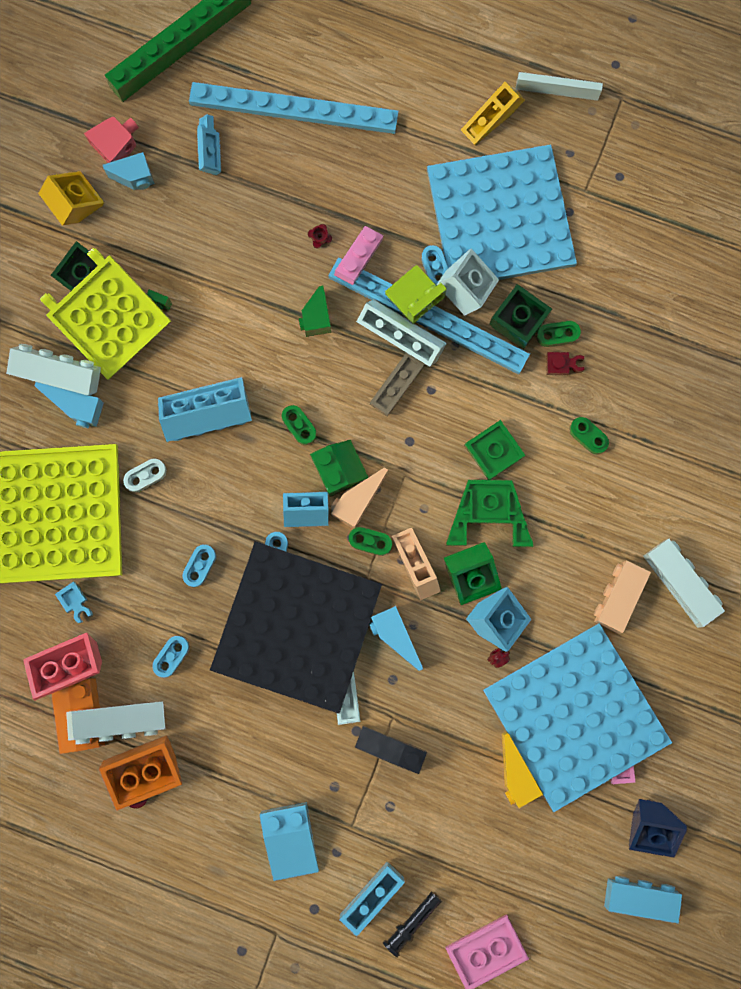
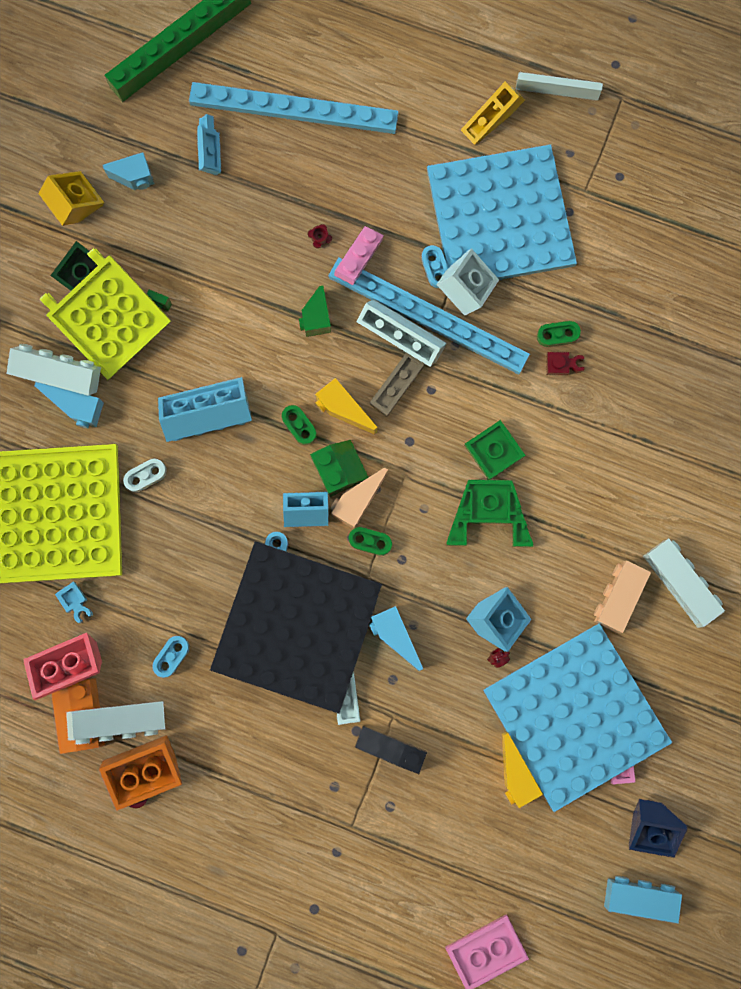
coral torso [84,117,139,163] -> none
medium azure plate [183,545,216,587] -> none
medium azure slope [259,802,319,881] -> none
medium azure brick [339,862,405,936] -> none
black pin [383,891,442,958] -> none
lime bracket [385,265,447,324] -> none
light nougat slope [392,527,441,600] -> none
green slope [443,542,502,605] -> none
dark green brick [489,284,552,350] -> none
green plate [569,417,609,455] -> none
none -> yellow slope [315,378,377,434]

